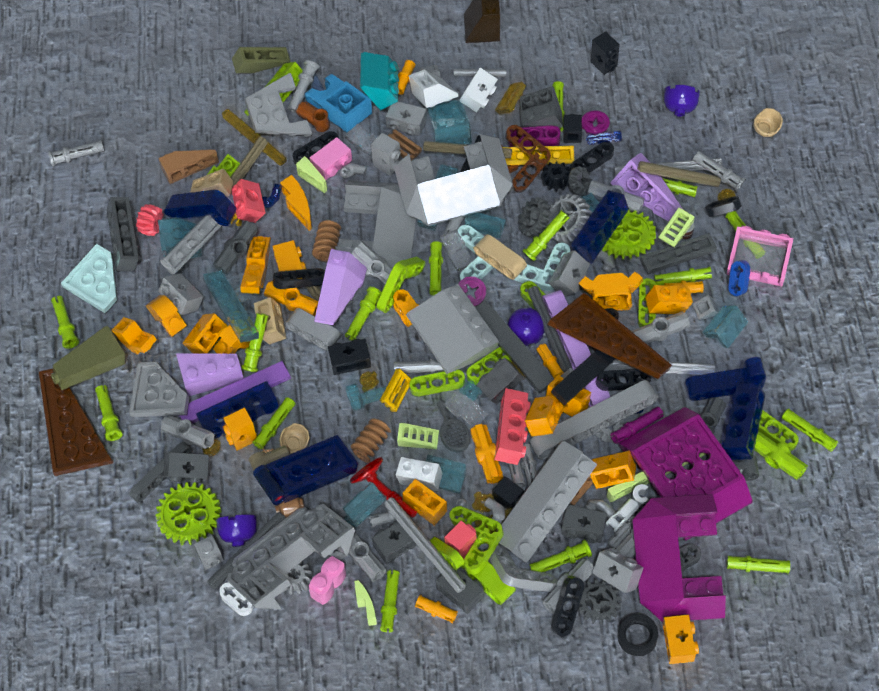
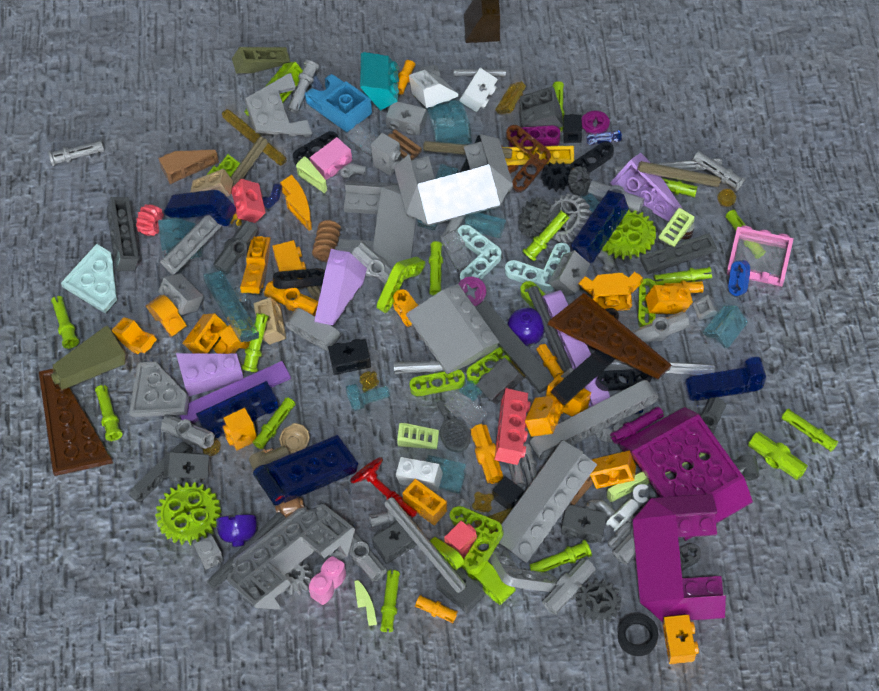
white beam [219,582,254,616] -> none
dark orange piece [296,101,330,132] -> none
clear light blue panel [343,482,385,527] -> none
lime pin [345,286,382,341] -> none
medium nougat piece [351,418,391,463] -> none
yellow tile [380,369,411,412] -> none
tan beam [473,234,527,280] -> none
light grey arm [484,497,505,524] -> none
black beam [551,576,584,637] -> none
black brick [591,31,619,75] -> none
light grey brick [592,548,644,593] -> none
dark purple cylinder [664,85,700,117] -> none
black beam [705,196,742,217] -> none
clear blue brick [722,383,765,460] -> none
lime pin [726,555,790,574] -> none
lime beam [747,408,799,451] -> none
tan hair [753,108,783,137] -> none

